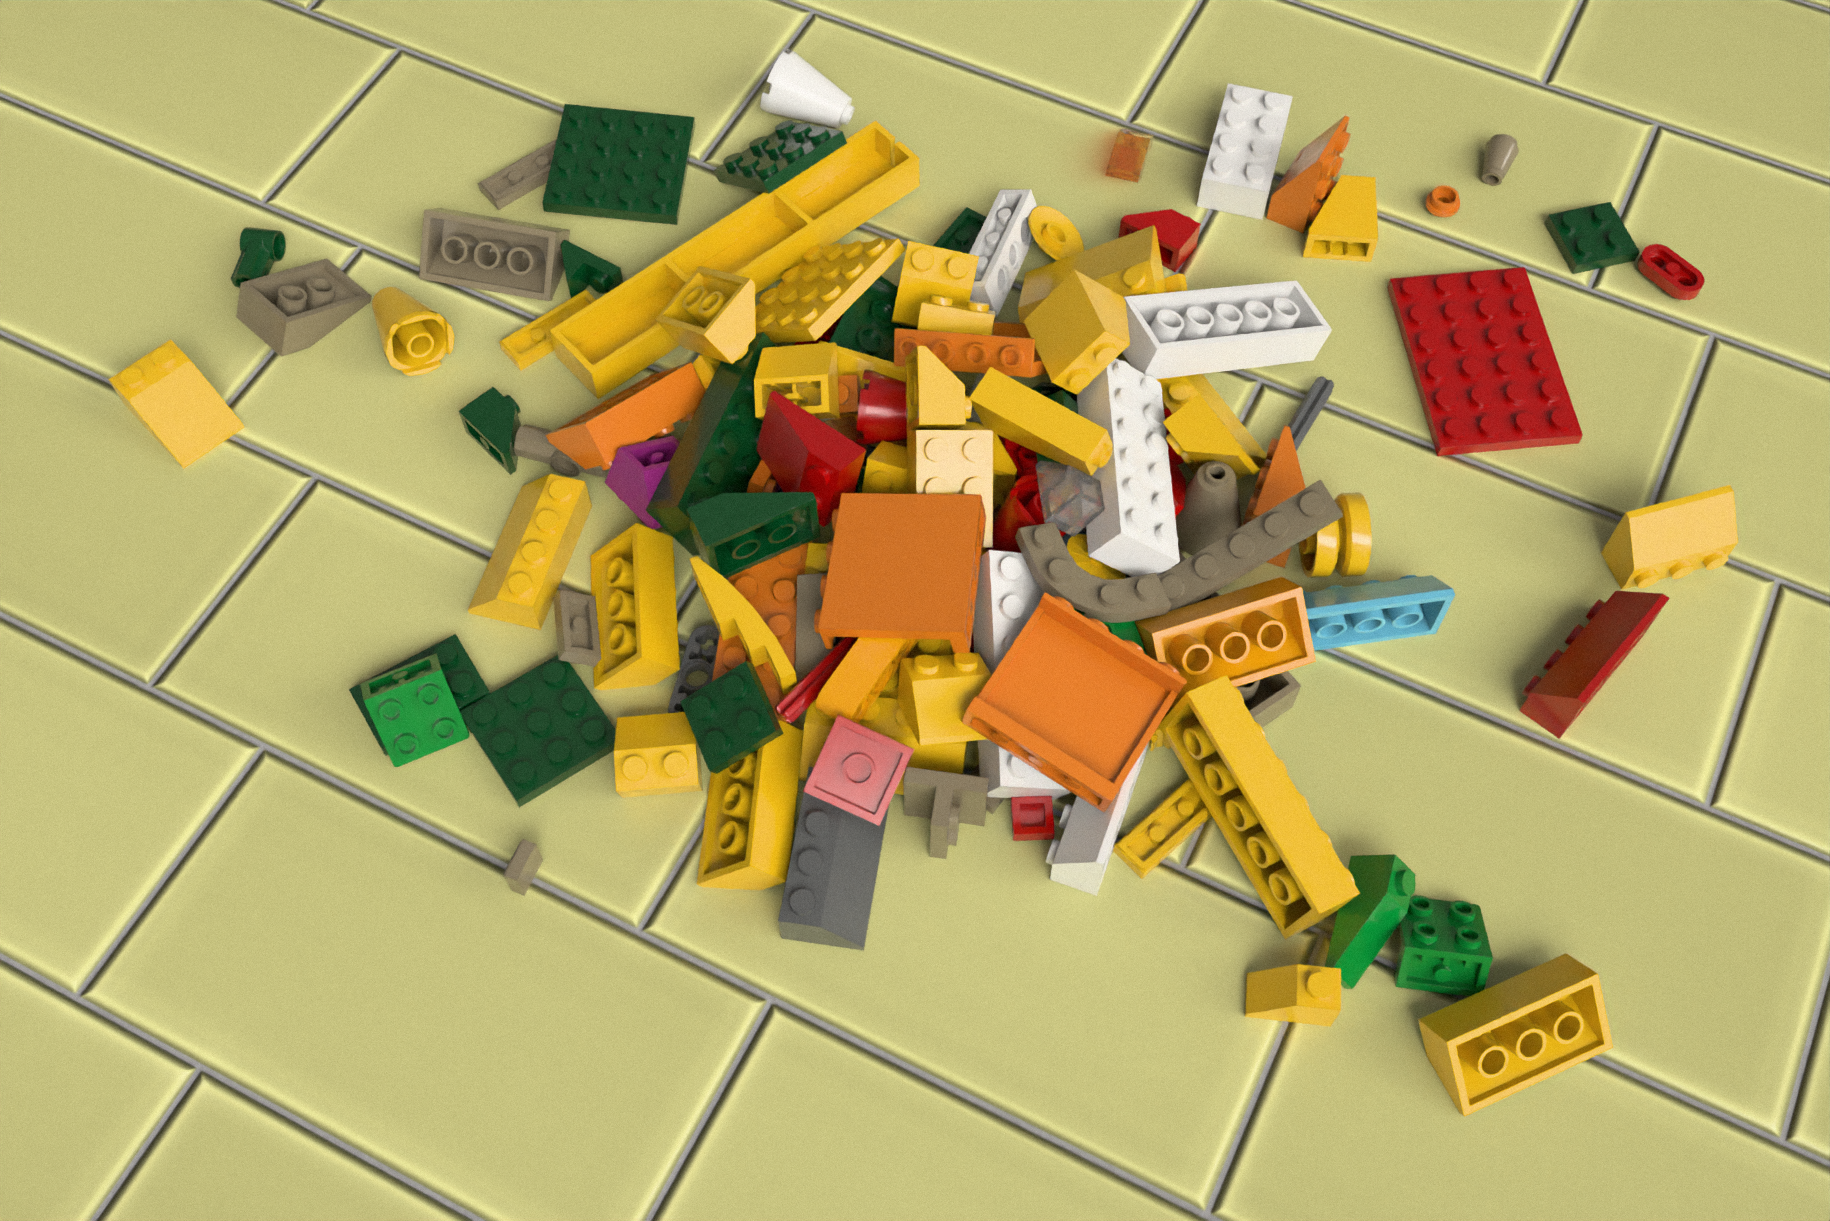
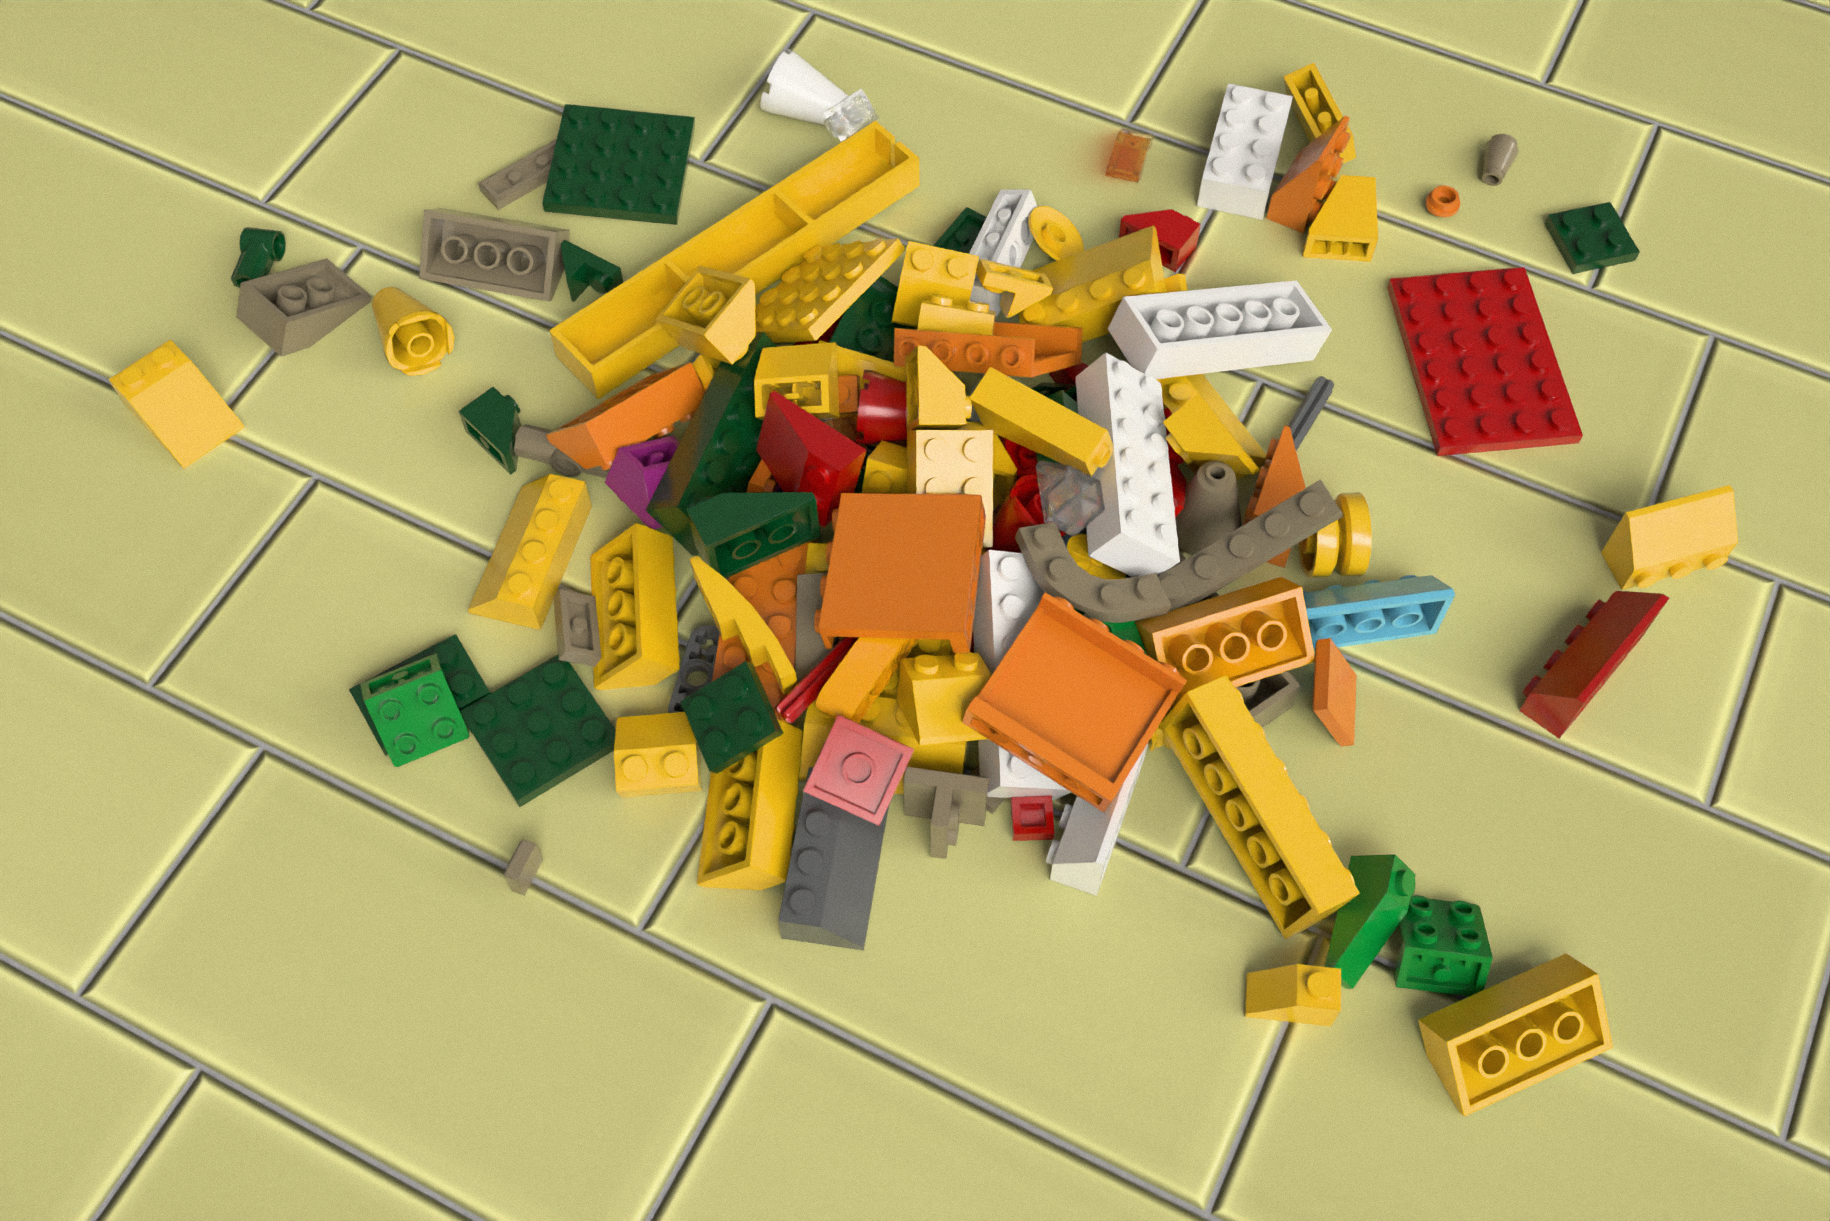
yellow tile [499,290,596,371] -> none
dark green plate [714,120,847,194] -> none
yellow slope [1024,269,1130,395] -> none
yellow tile [1113,778,1212,879] -> none
red plate [1637,244,1705,300] -> none
none -> clear slope [824,88,879,141]
none -> yellow slope [976,259,1053,318]
none -> yellow brick [1283,62,1356,164]
none -> orange tile [1313,638,1357,746]

